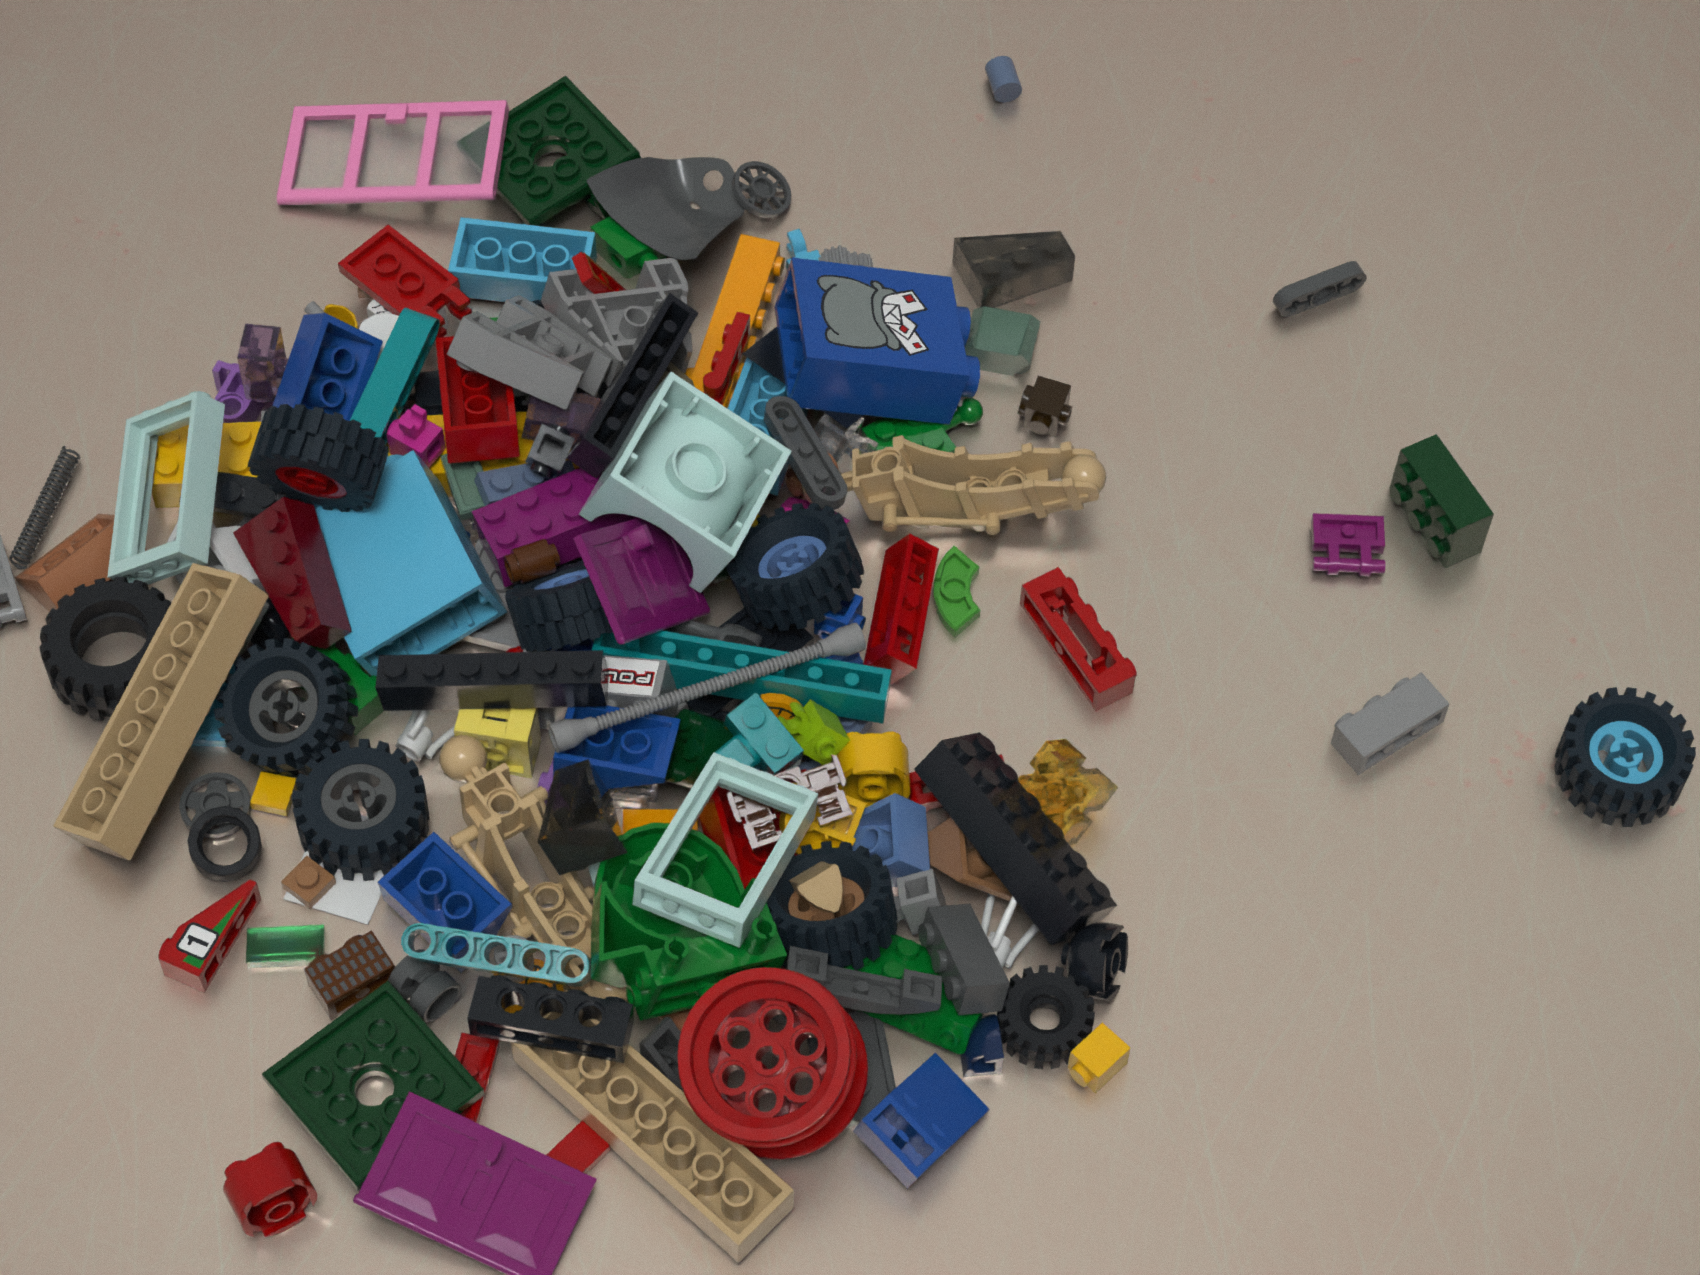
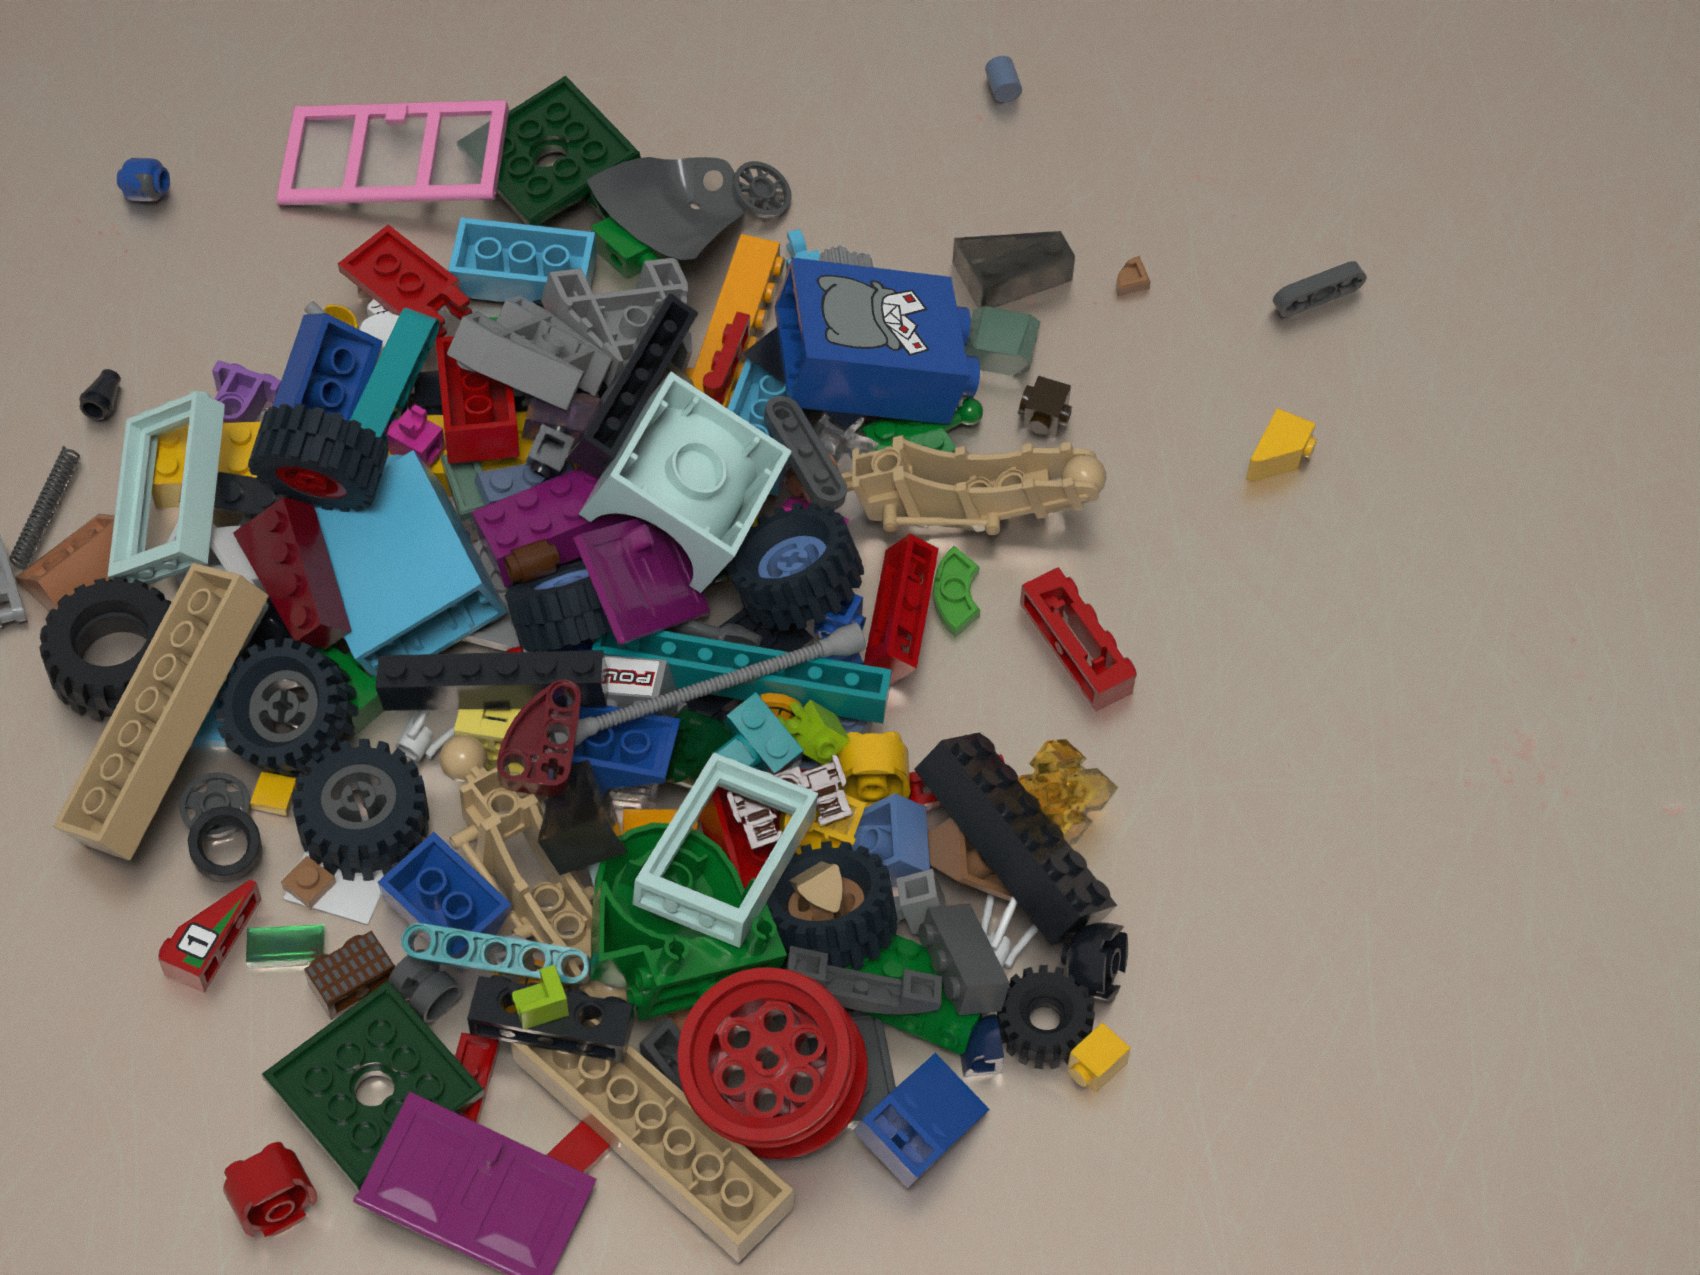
clear purple brick [237,324,288,403] -> none
red tile [572,251,626,294] -> none
magenta plate [1311,513,1386,577] -> none
light grey brick [1331,672,1449,775] -> none
dark green brick [1389,434,1494,568] -> none
black wheel [1554,687,1696,827] -> none
none -> black cone [79,369,121,420]
none -> blue head [117,158,170,202]
none -> dark red beam [497,679,581,796]
none -> lime panel [512,964,569,1030]
none -> medium nougat tile [1116,256,1151,296]
none -> yellow slope [1246,408,1318,482]

